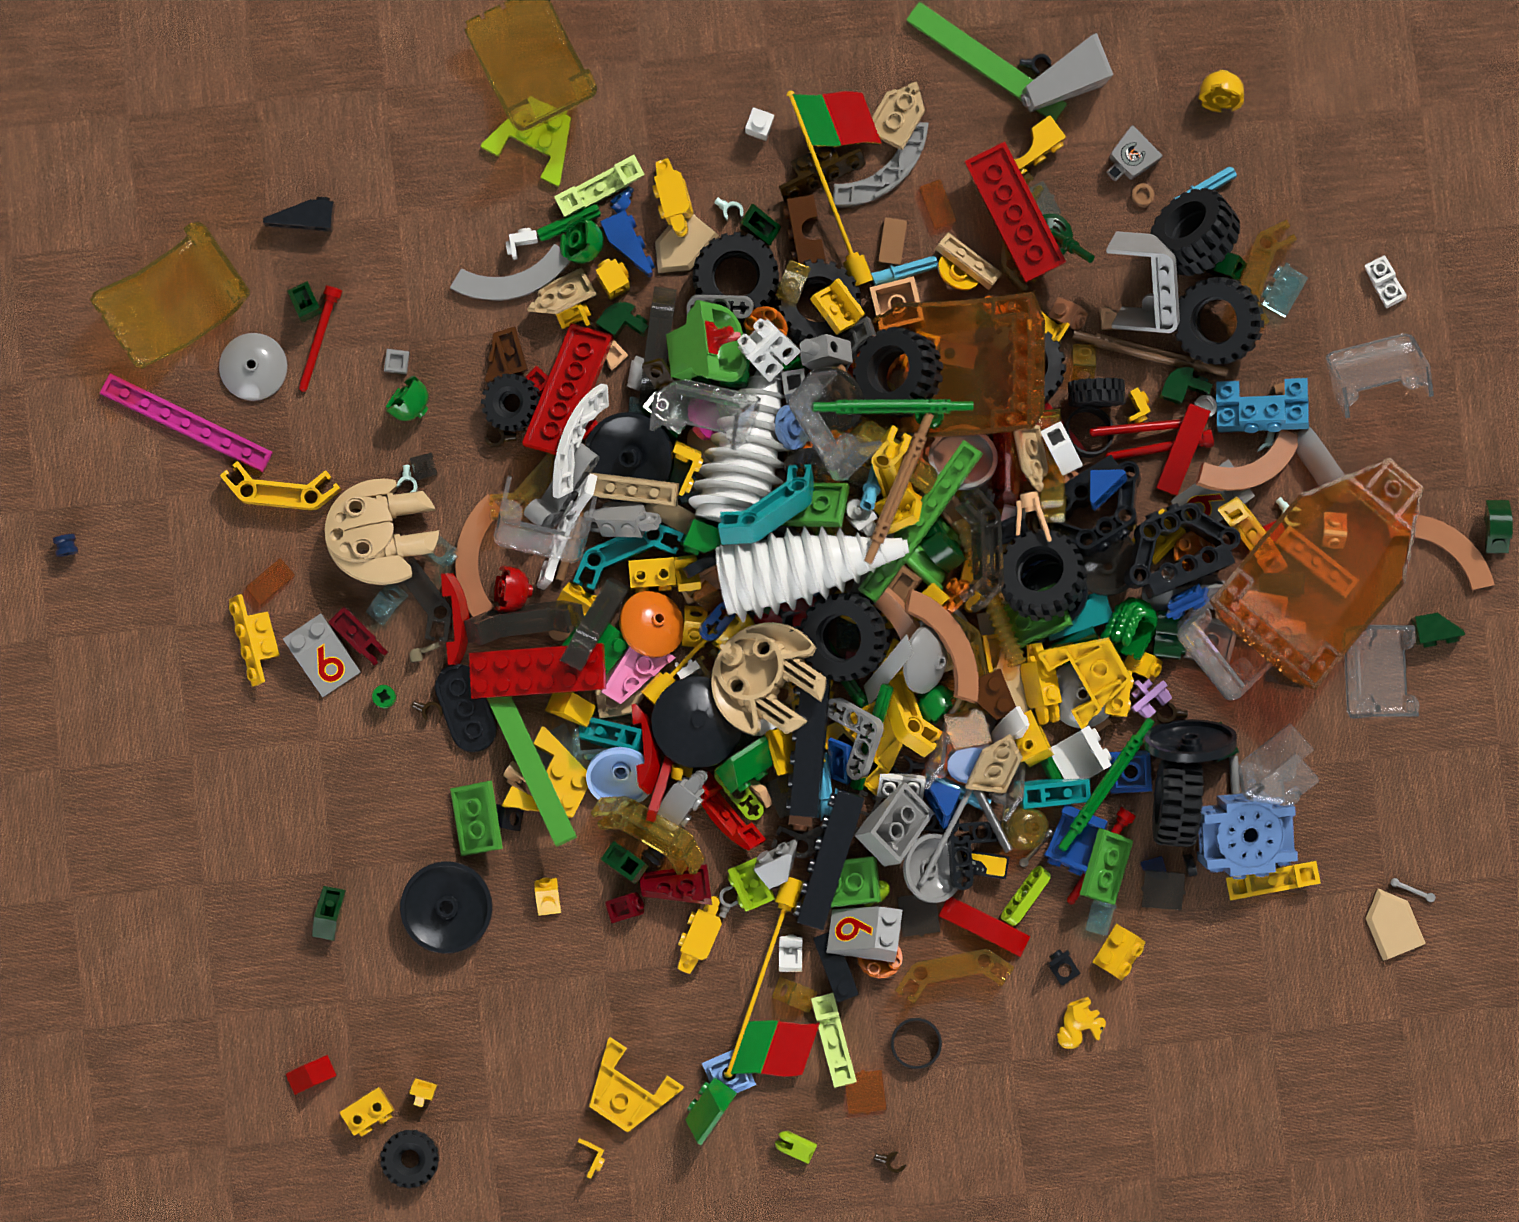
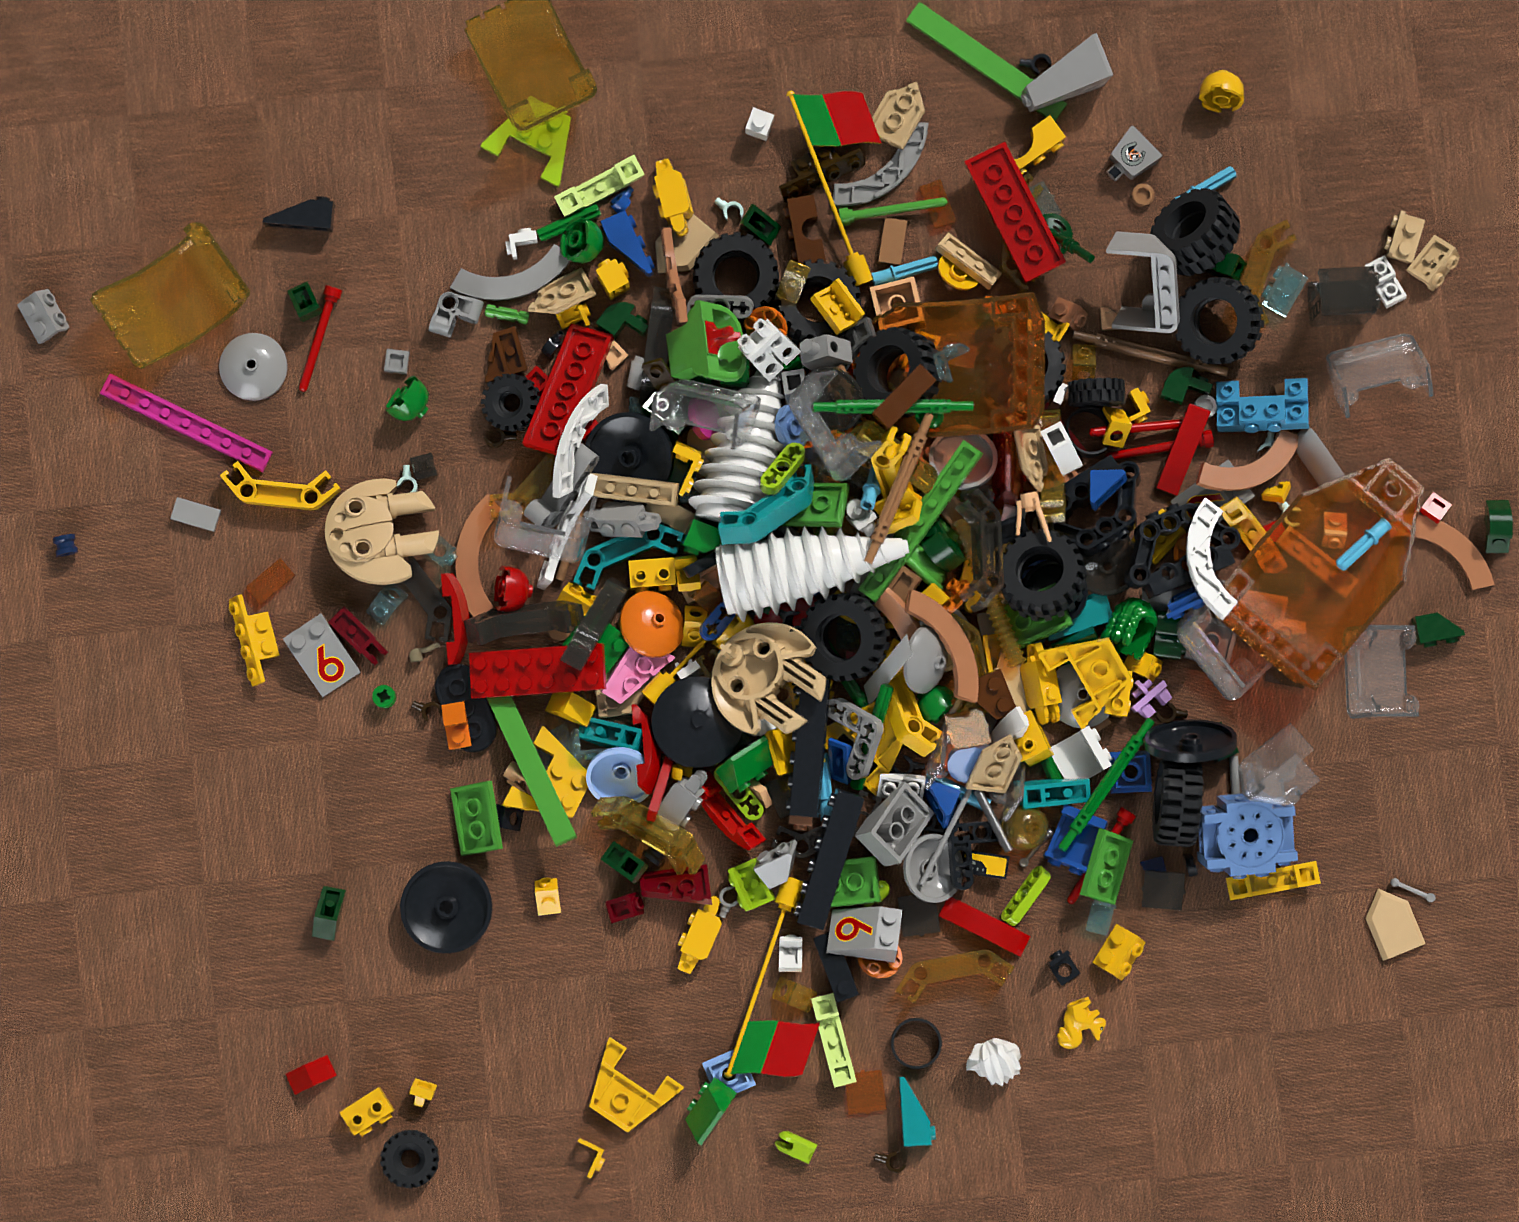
none -> light grey bracket [17,289,69,344]
none -> light grey tile [170,497,221,532]
none -> light grey piece [428,292,484,338]
none -> orange slope [441,701,472,750]
none -> bright green axle [485,304,530,325]
none -> black piece [541,330,564,358]
none -> nougat tile [660,227,688,322]
none -> lime beam [760,443,805,495]
none -> bright green piece [839,197,948,226]
none -> reddish brown tile [872,364,936,429]
none -> teal slope [899,1076,936,1147]
none -> clear light blue bracket [933,343,970,383]
none -> white hair [966,1038,1021,1087]
none -> tile [1048,383,1068,412]
none -> yellow bracket [1102,406,1132,448]
none -> white tile [1186,498,1238,621]
none -> yellow tile [1261,481,1291,503]
none -> clear smoke windscreen [1307,266,1381,327]
none -> medium azure axle [1336,518,1392,571]
none -> tan bracket [1384,210,1425,264]
none -> tan bracket [1407,235,1460,291]
none -> tile [1419,492,1452,524]

